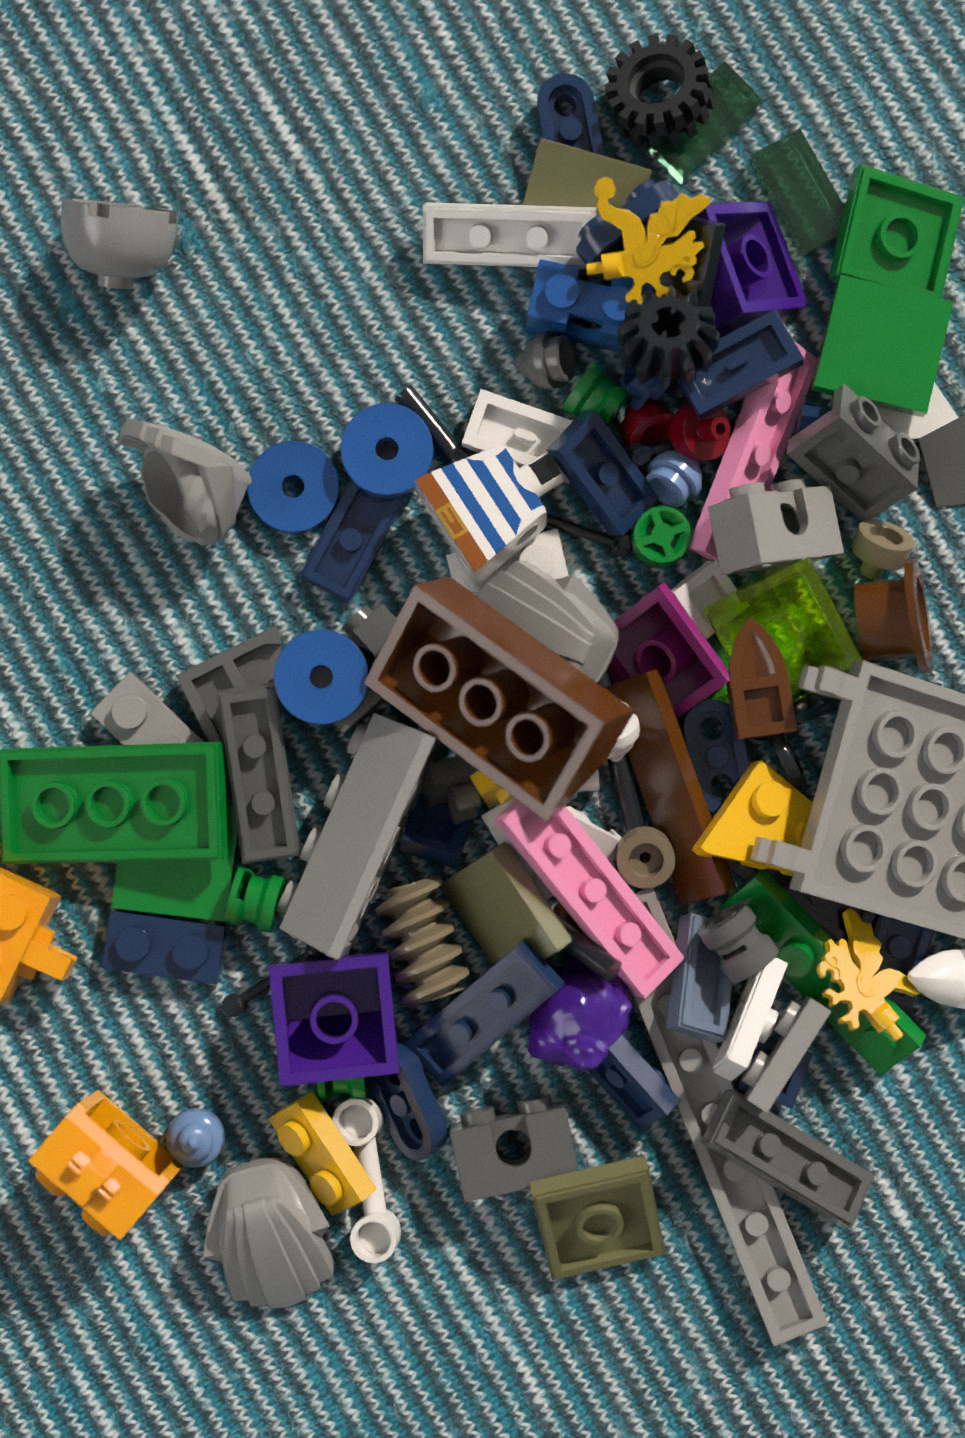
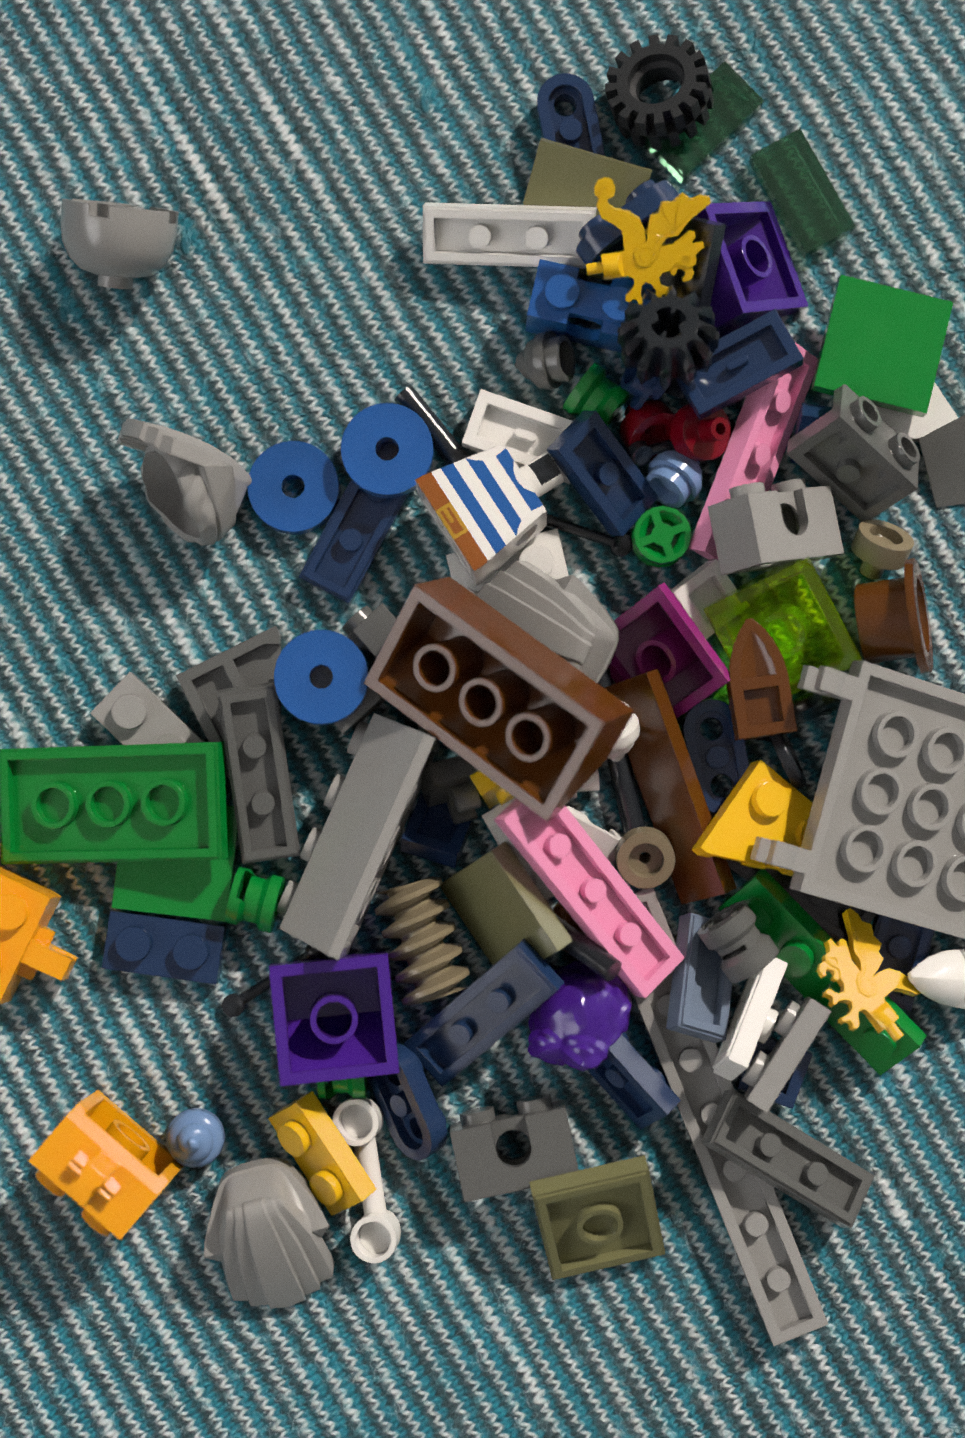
green tile [828,164,965,299] -> none

